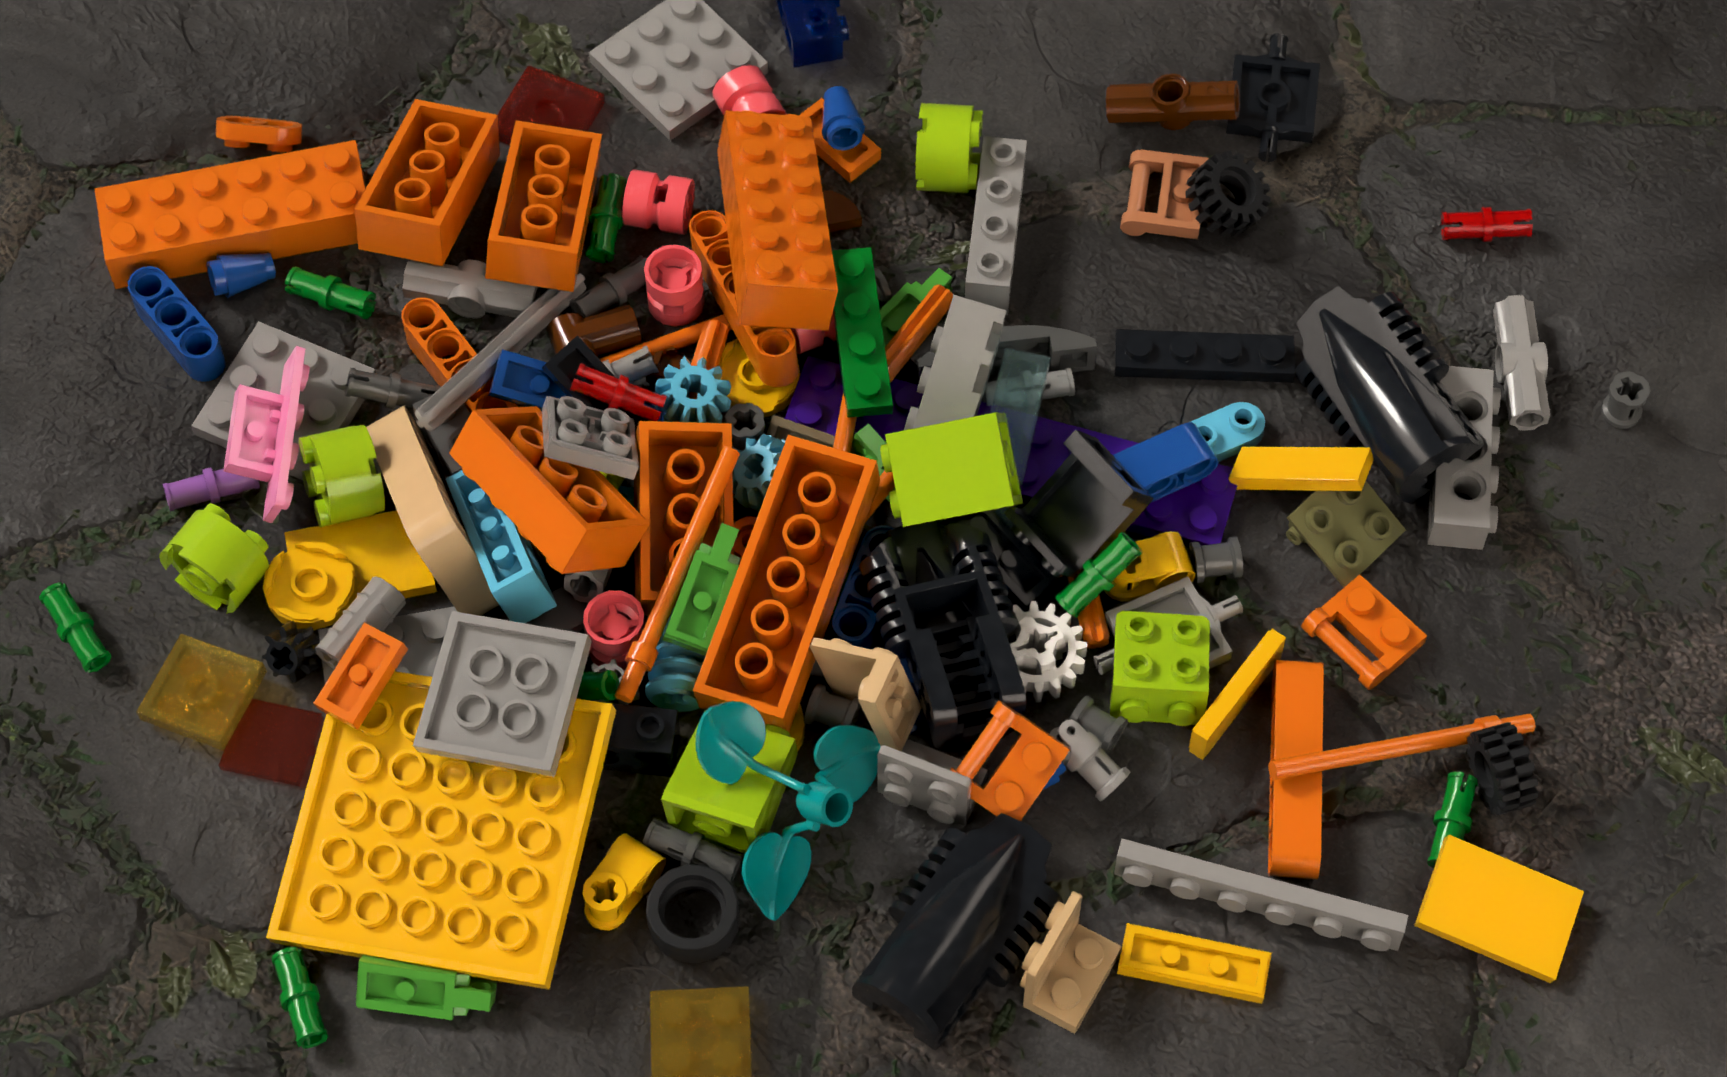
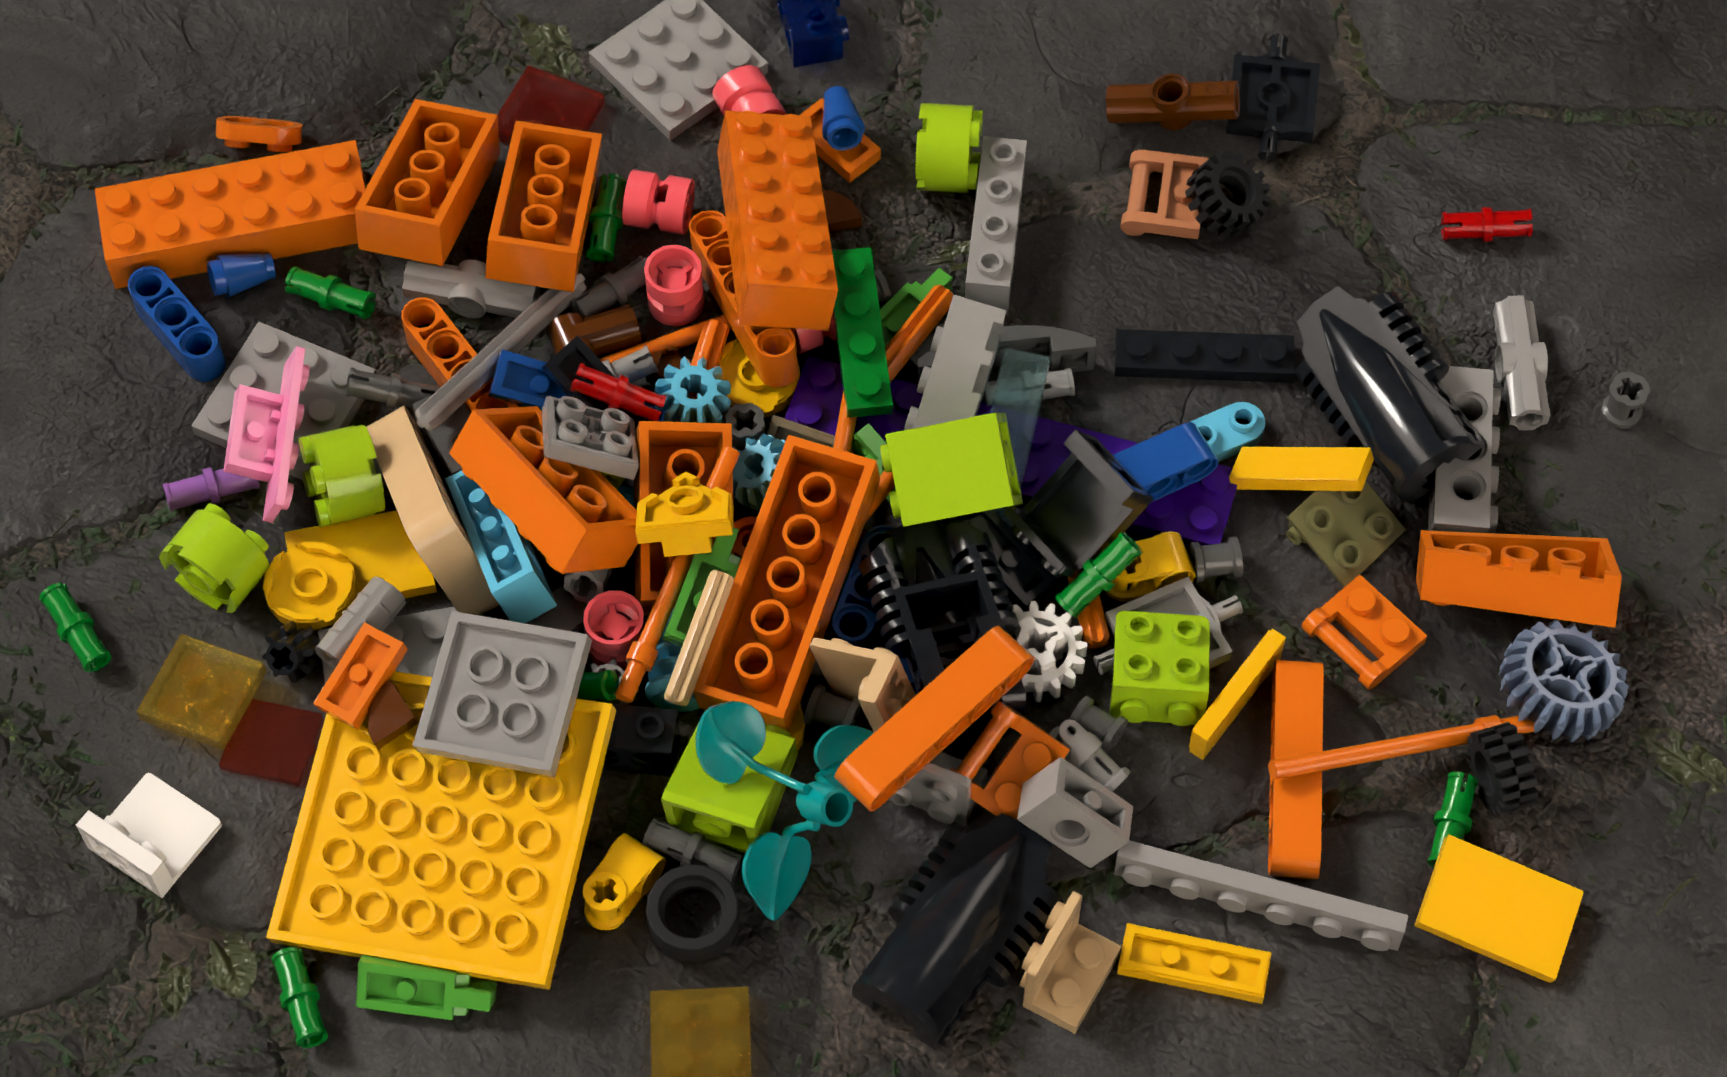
none -> white bracket [76,773,222,898]
none -> reddish brown tile [368,681,419,749]
none -> yellow plate [635,471,734,557]
none -> tan axle [664,570,734,706]
none -> orange beam [834,625,1035,812]
none -> light grey brick [1017,757,1133,868]
none -> orange wedge [1416,530,1622,628]
none -> sand blue gear [1498,619,1629,743]

